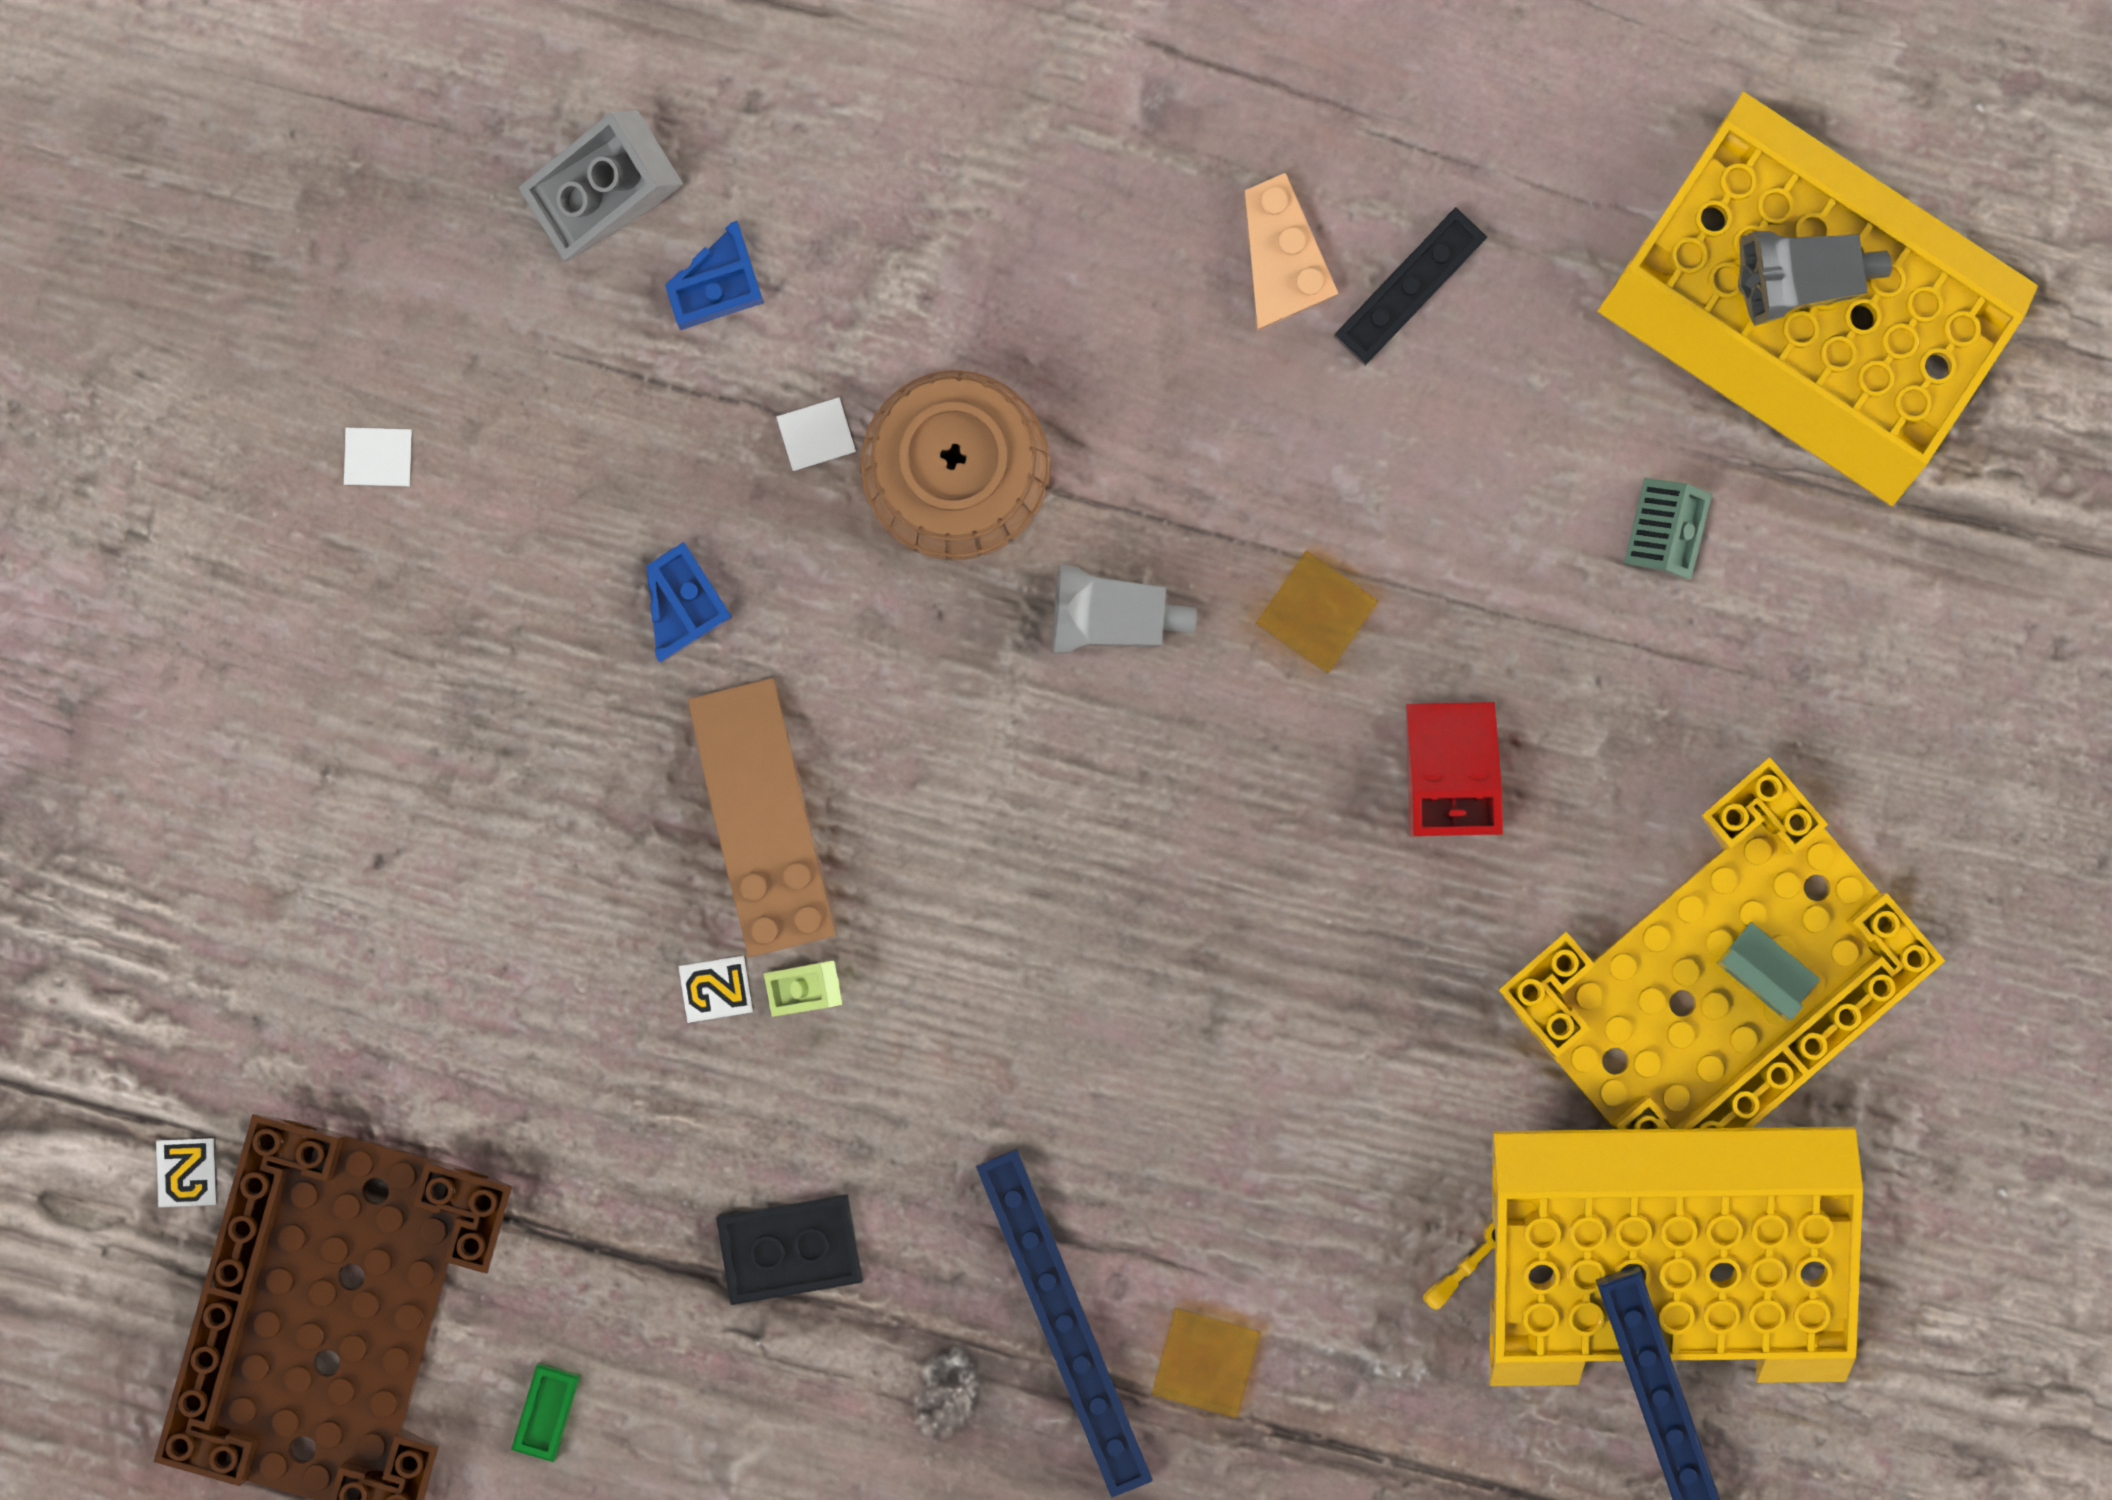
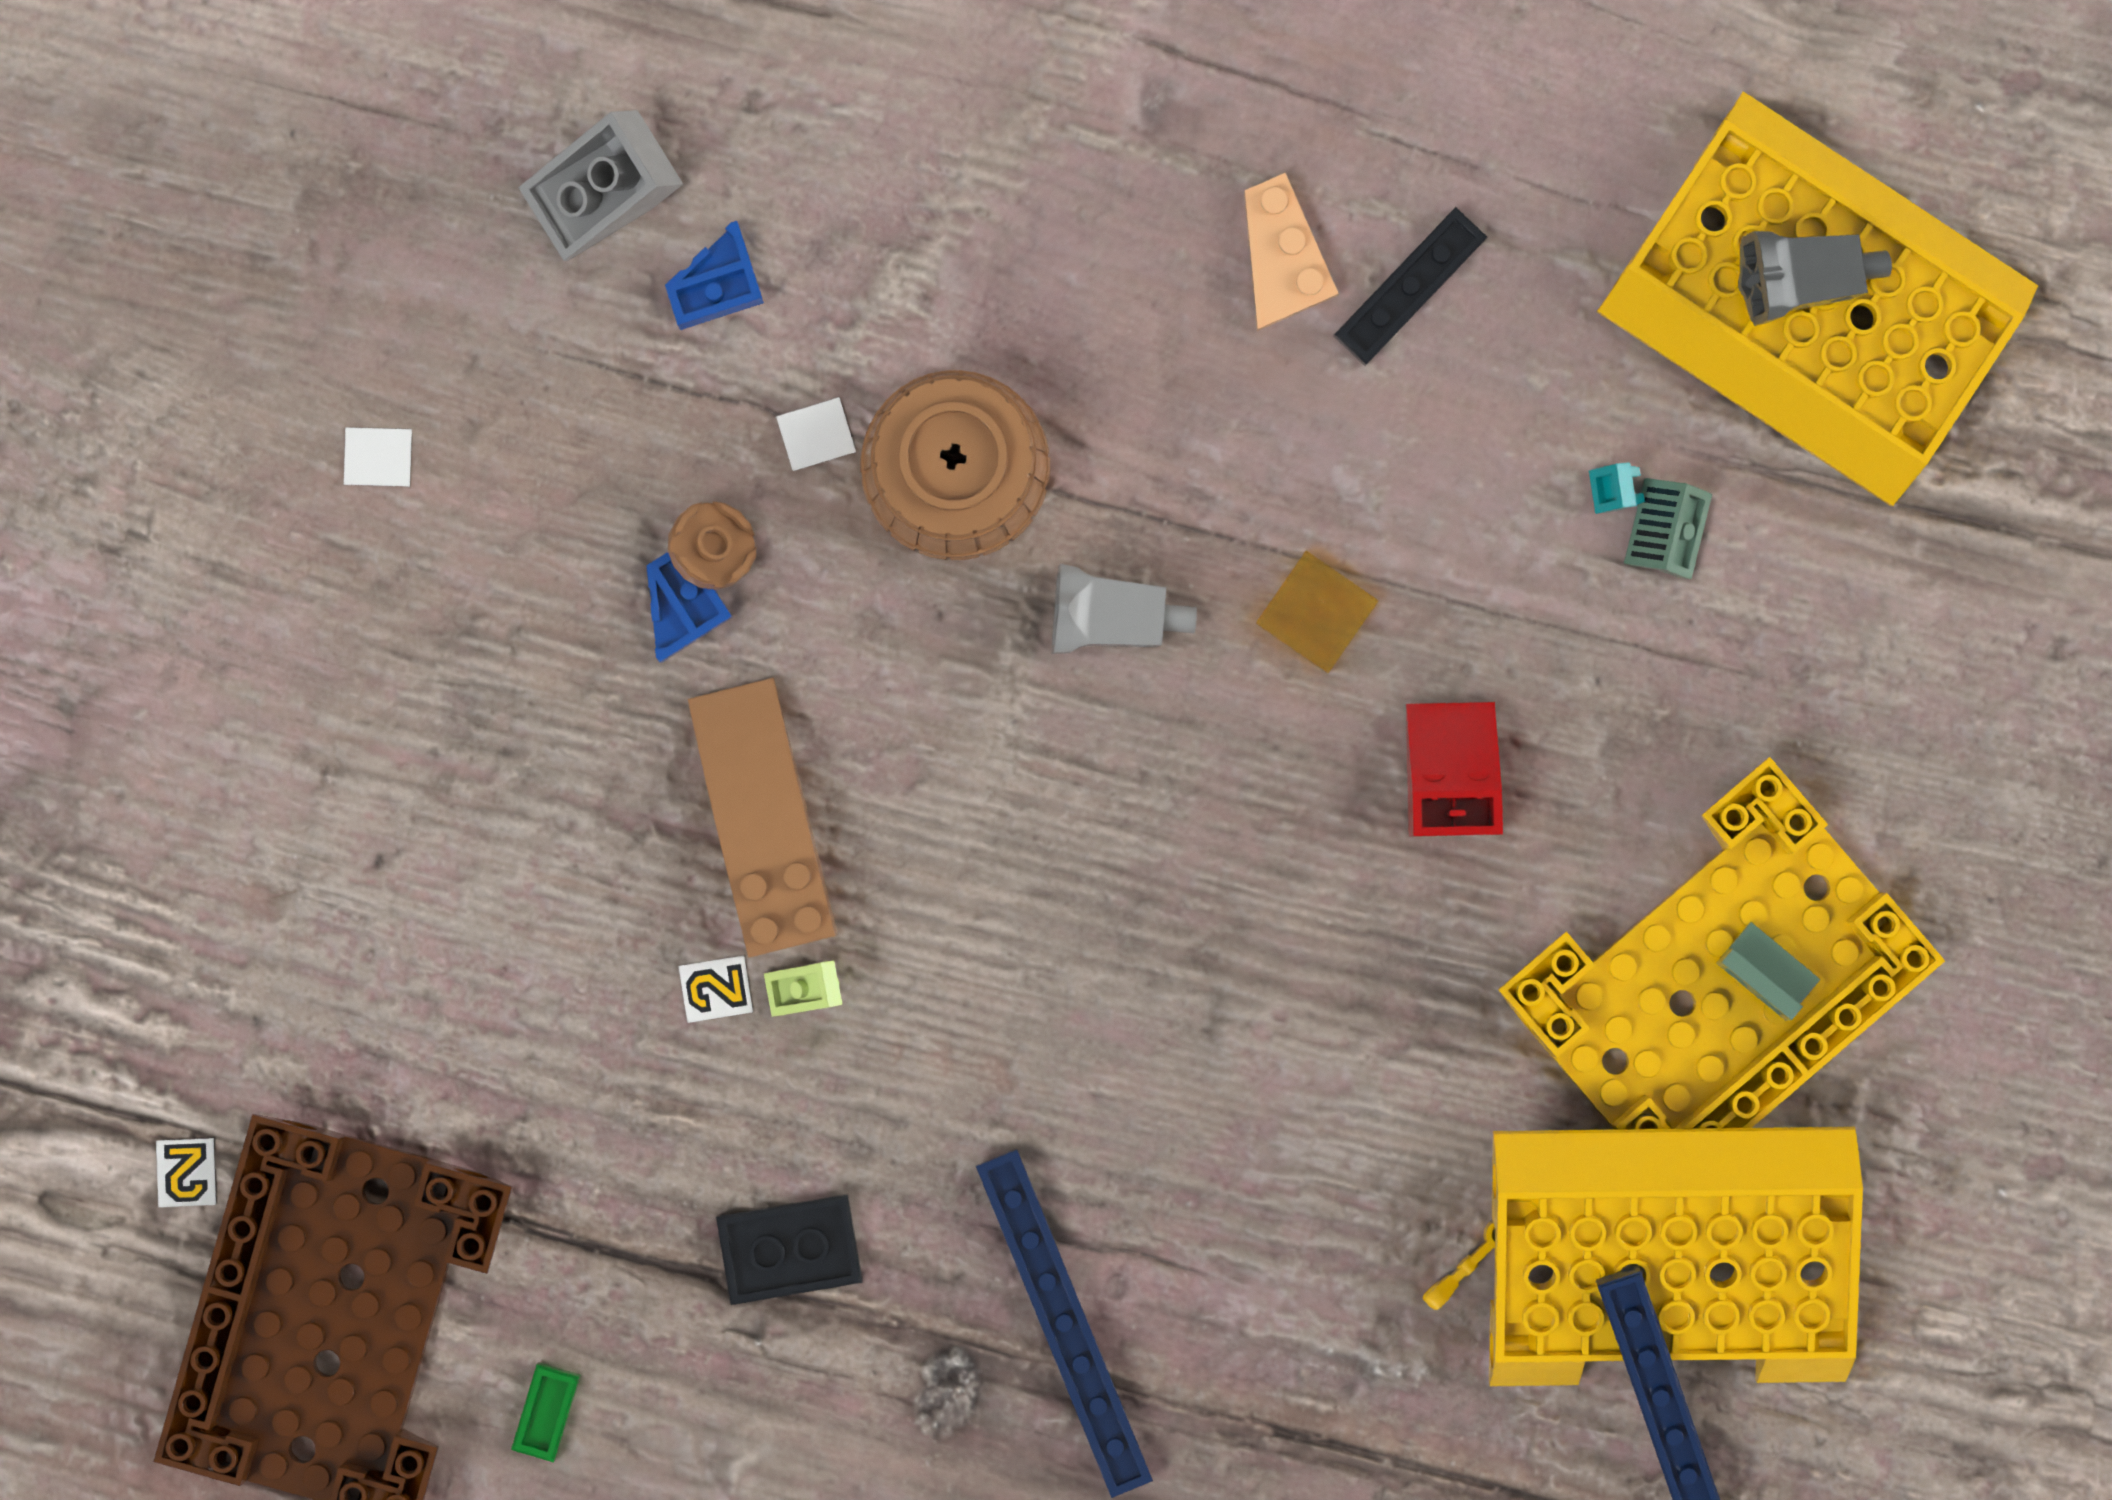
clear yellow tile [1151,1307,1261,1419] -> none
none -> medium nougat tile [668,501,756,590]
none -> teal tile [1589,462,1645,514]

